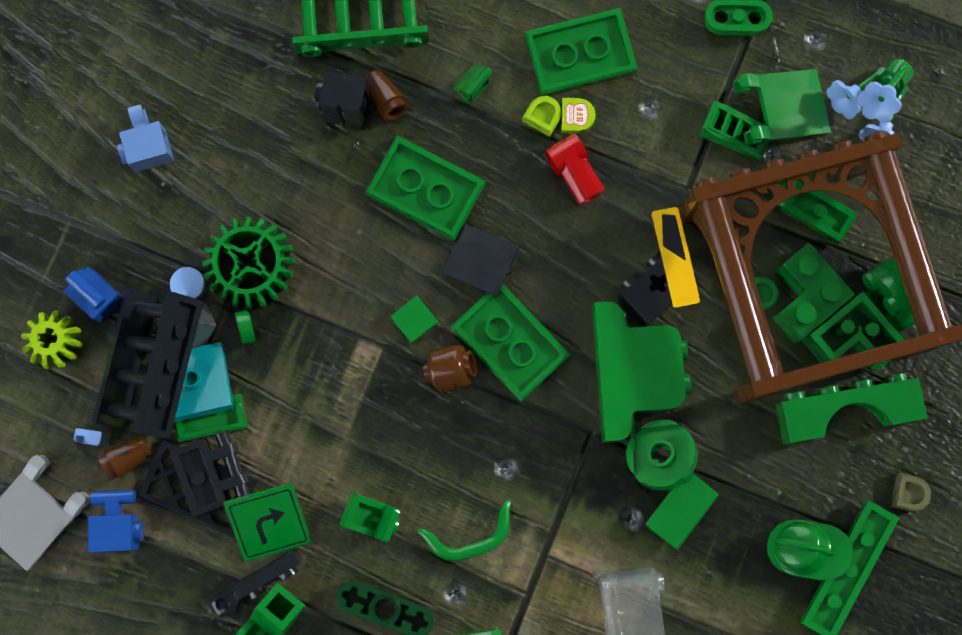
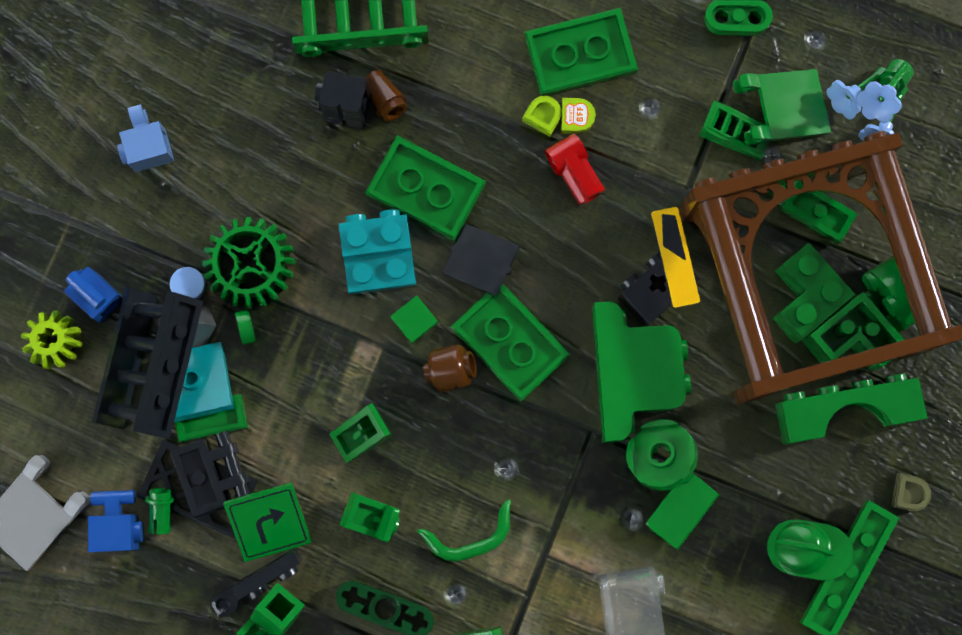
light blue tile [73,428,110,447] -> none
reddish brown cone [97,436,152,481] -> none
green slope [453,65,492,104] -> none
green tile [754,276,779,311] -> none
none -> green pin [146,488,174,535]
none -> green slope [329,403,393,463]
none -> teal plate [338,209,416,295]

